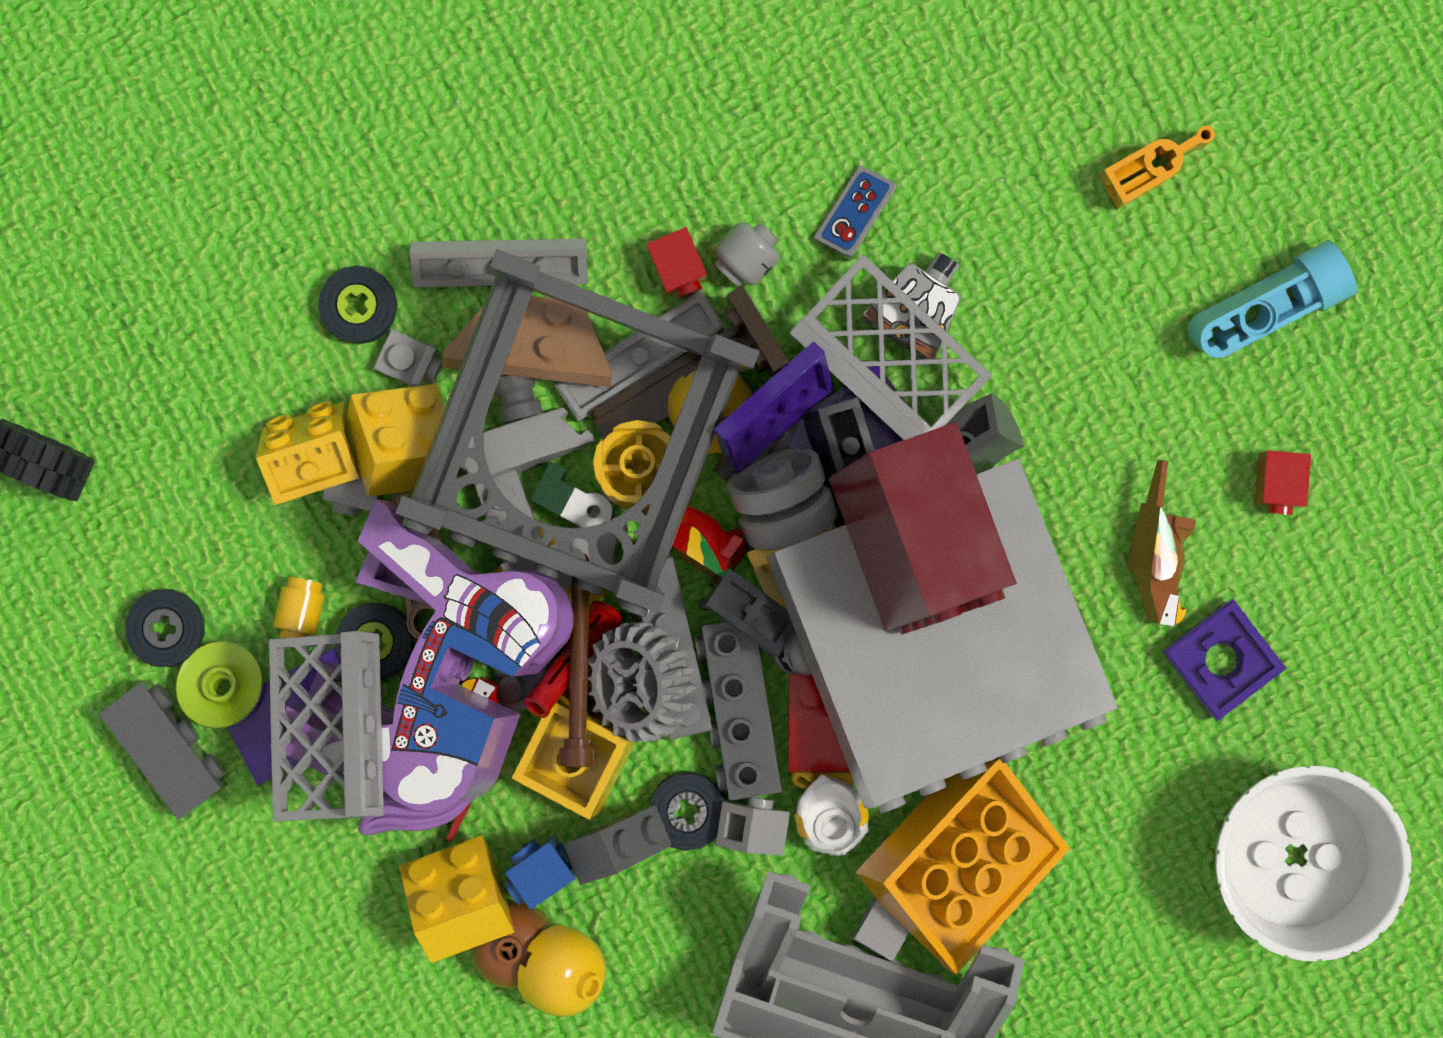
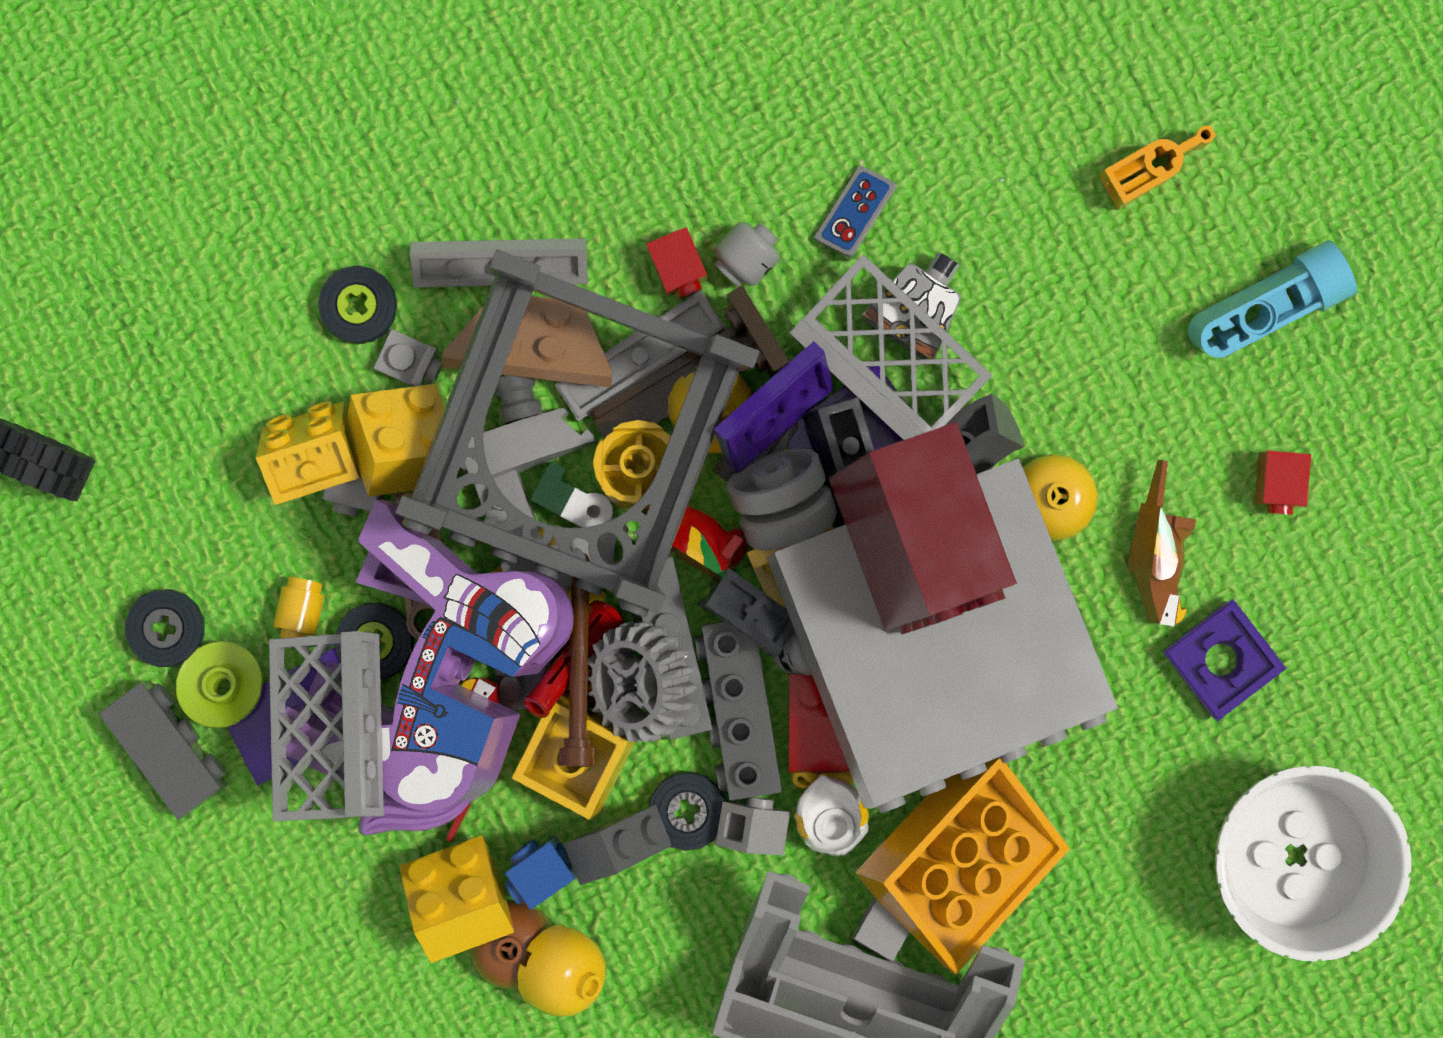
none -> yellow cylinder [1022,454,1098,541]

